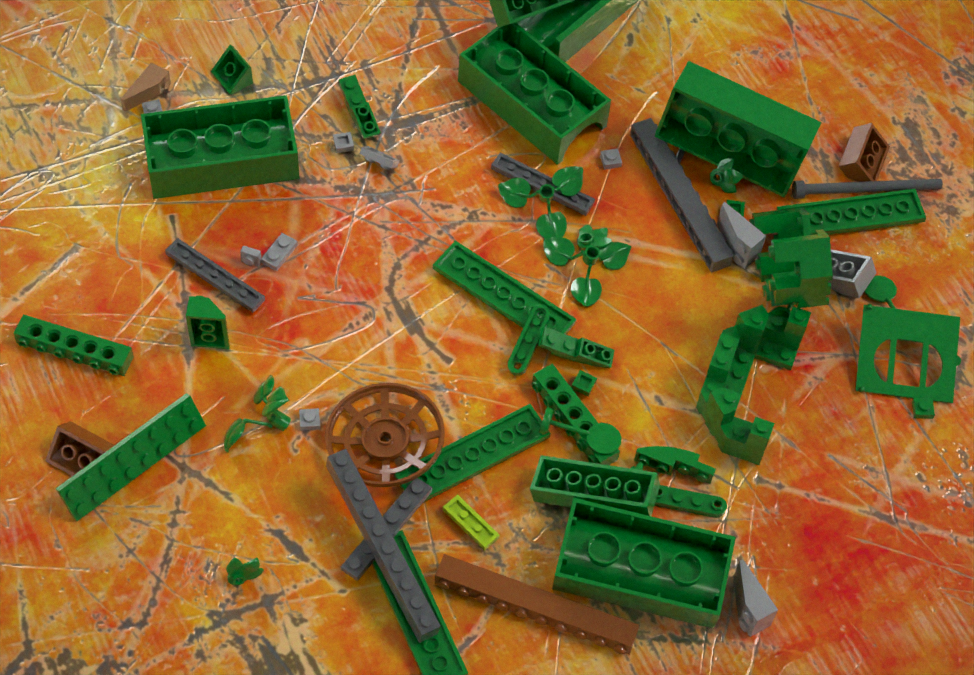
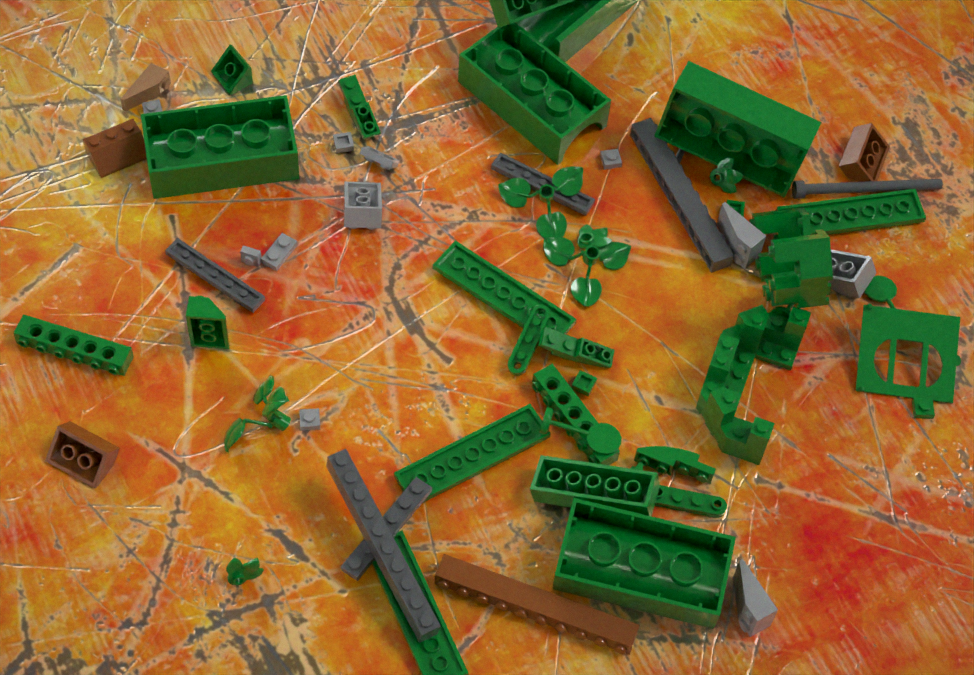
green plate [55,393,206,521] -> none
dark orange dish [325,383,445,487] -> none
lime plate [443,494,500,551] -> none
none -> dark orange slope [83,119,147,178]
none -> light grey slope [344,181,382,229]

